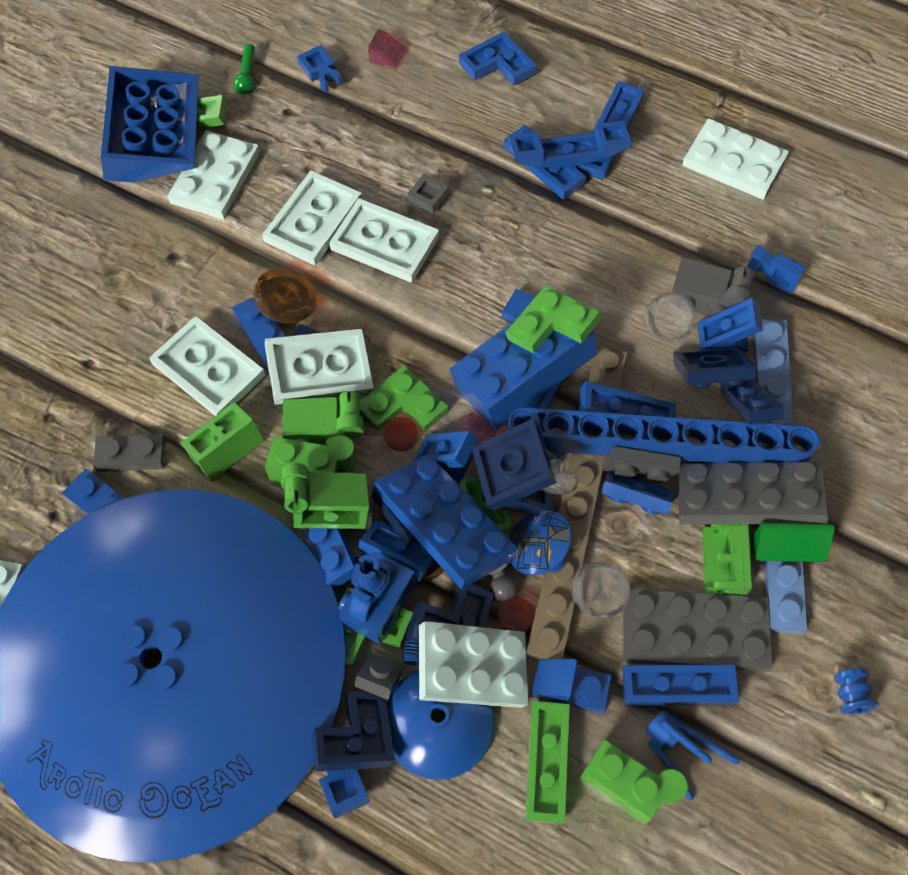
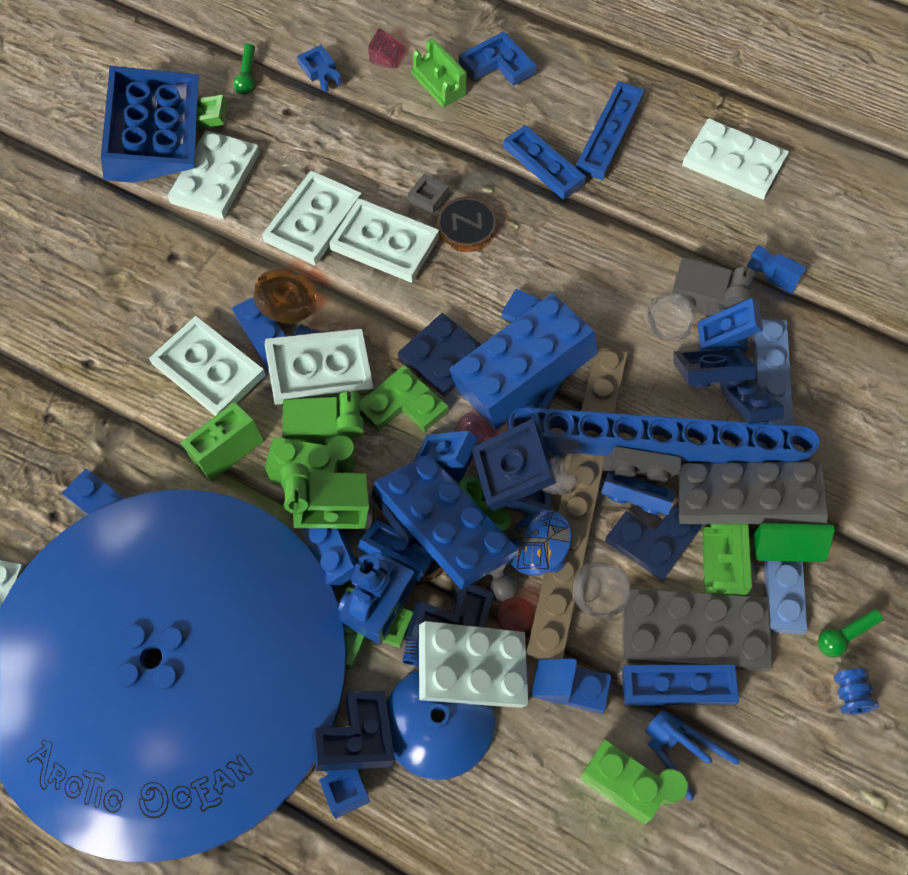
dark grey plate [93,433,166,472] -> none
dark grey plate [354,653,404,700] -> none
clear red tile [384,417,418,452] -> none
bright green plate [505,285,601,354] -> none
blue slope [508,120,632,168] -> none
bright green plate [525,701,570,824] -> none
blue plate [579,381,676,437] -> none
none -> dark blue plate [398,313,482,397]
none -> bright green hinge [411,38,466,108]
none -> black tile [437,197,497,252]
none -> dark blue plate [605,505,703,582]
none -> green bar [817,608,884,658]

